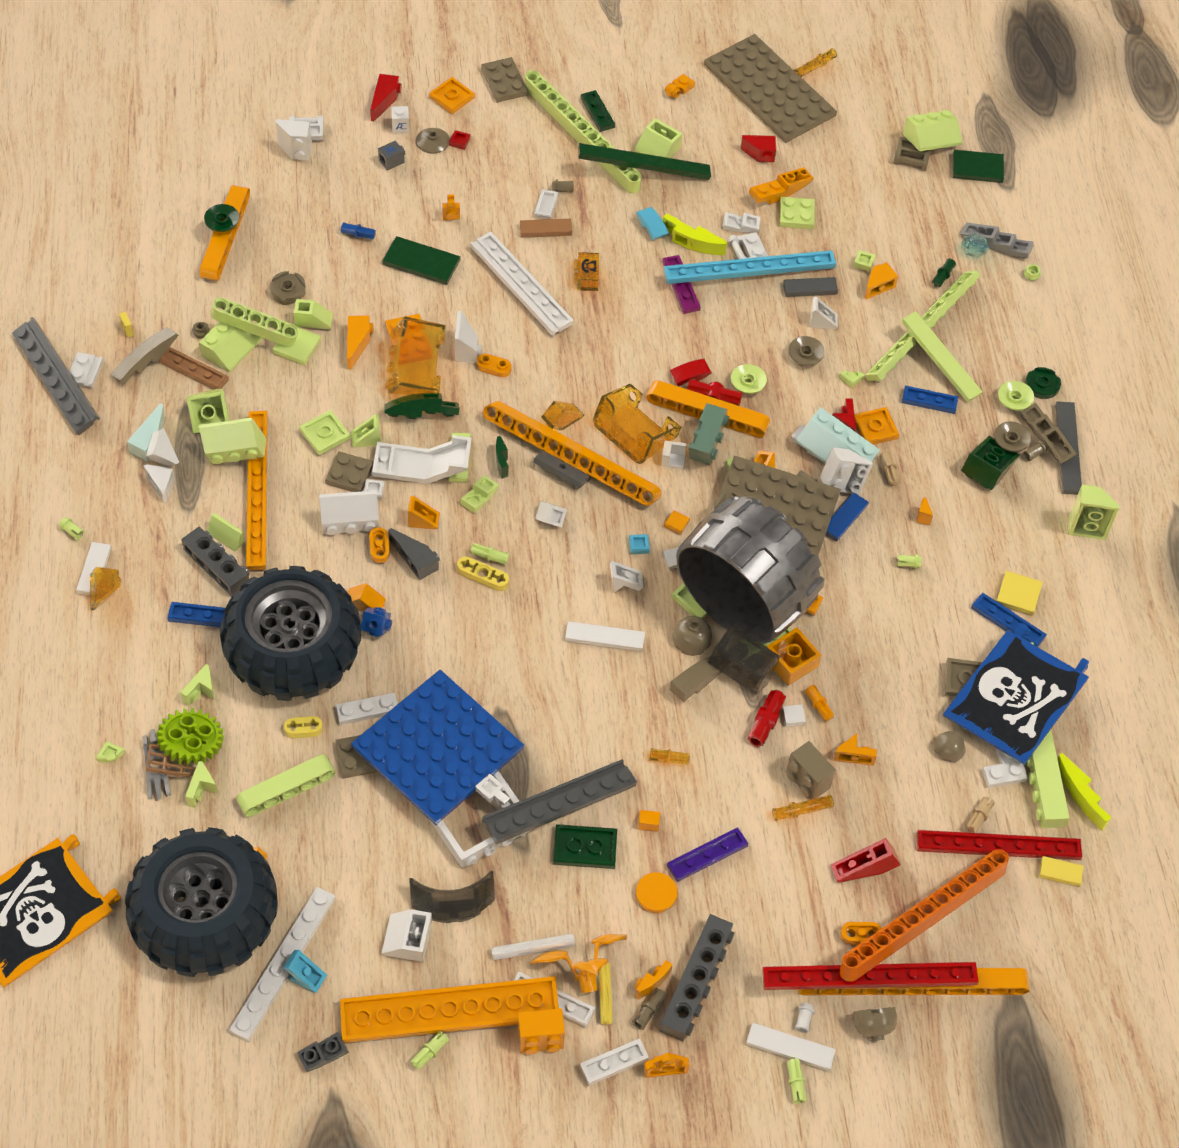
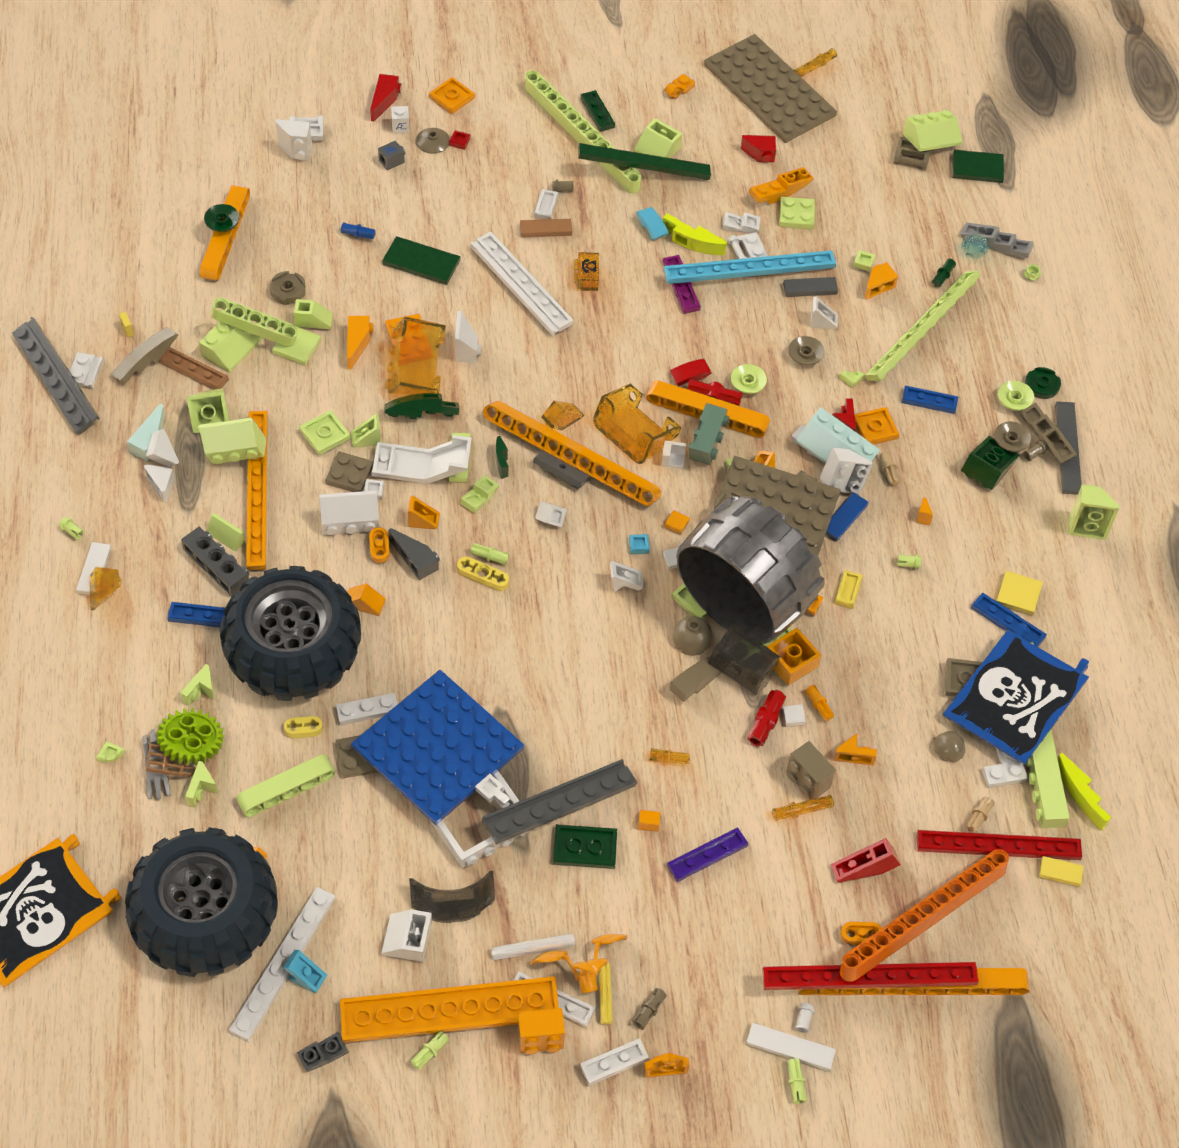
dark tan plate [192,322,210,339] -> none
blue brick [361,607,392,637] -> none
light orange plate [442,194,460,220] -> none
light orange plate [477,354,512,377] -> none
dark tan plate [481,57,528,103] -> none
white tile [565,621,645,652] -> none
light orange slope [634,960,673,1000] -> none
light orange tile [636,872,677,913] -> none
dark grey brick [659,914,735,1042] -> none
dark tan cylinder [853,1007,897,1041] -> none
yellowish green tile [901,311,982,403] -> none
none -> light yellow tile [835,570,863,609]

